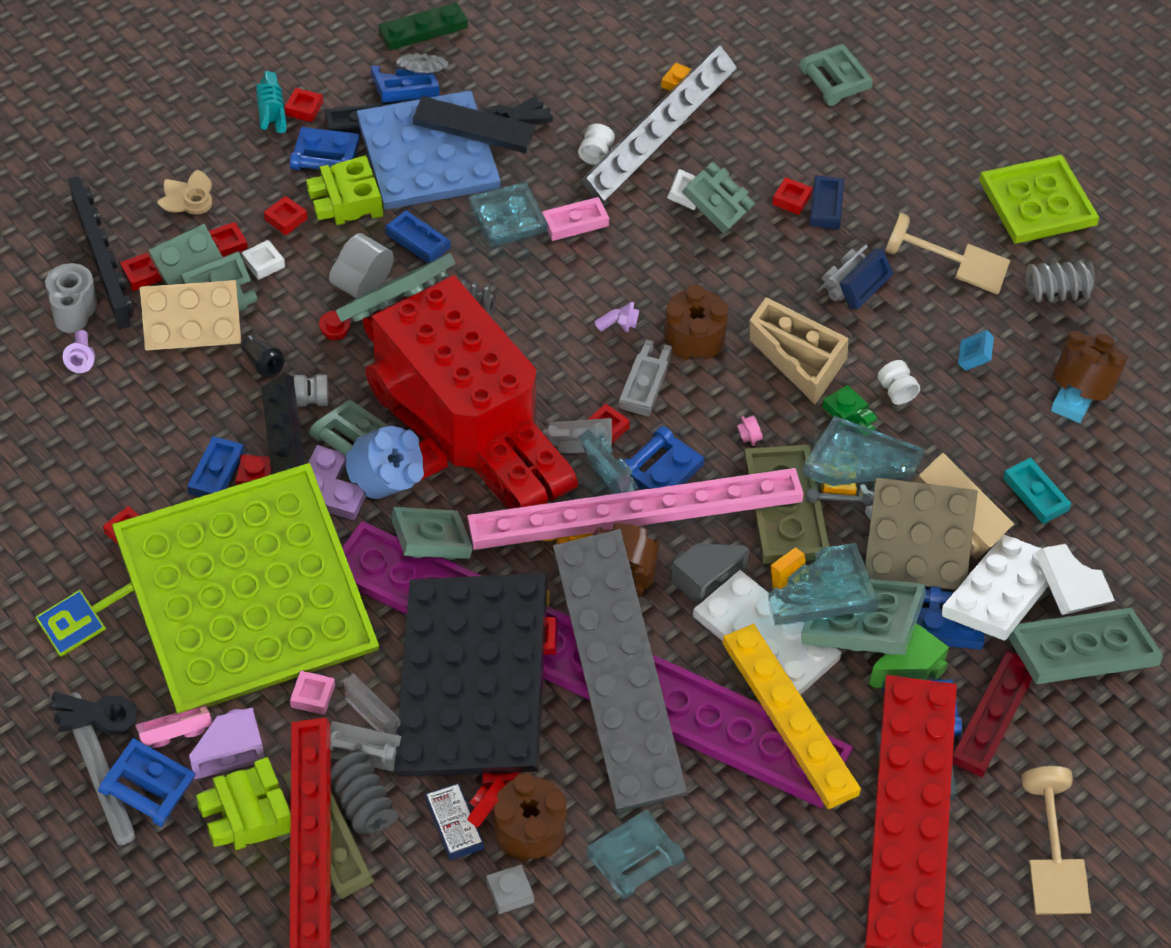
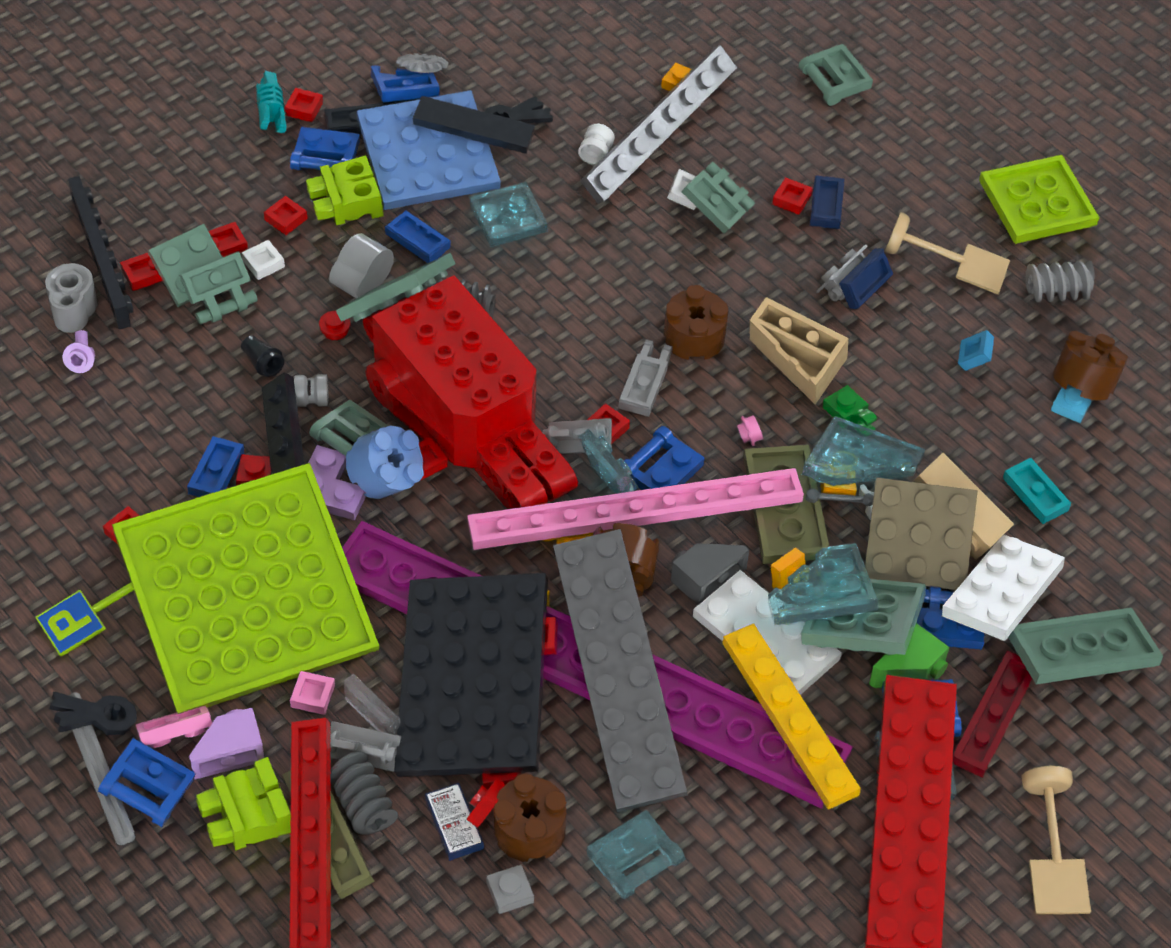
tan plate [140,280,242,351] -> none
tan plate [157,170,212,214] -> none
dark green plate [378,2,468,51] -> none
sand green plate [391,507,473,560] -> none
bright pink plate [542,197,609,241] -> none
lavender plate [595,302,639,333] -> none
white wheel [877,360,920,405] -> none
white tile [1035,544,1115,615] -> none

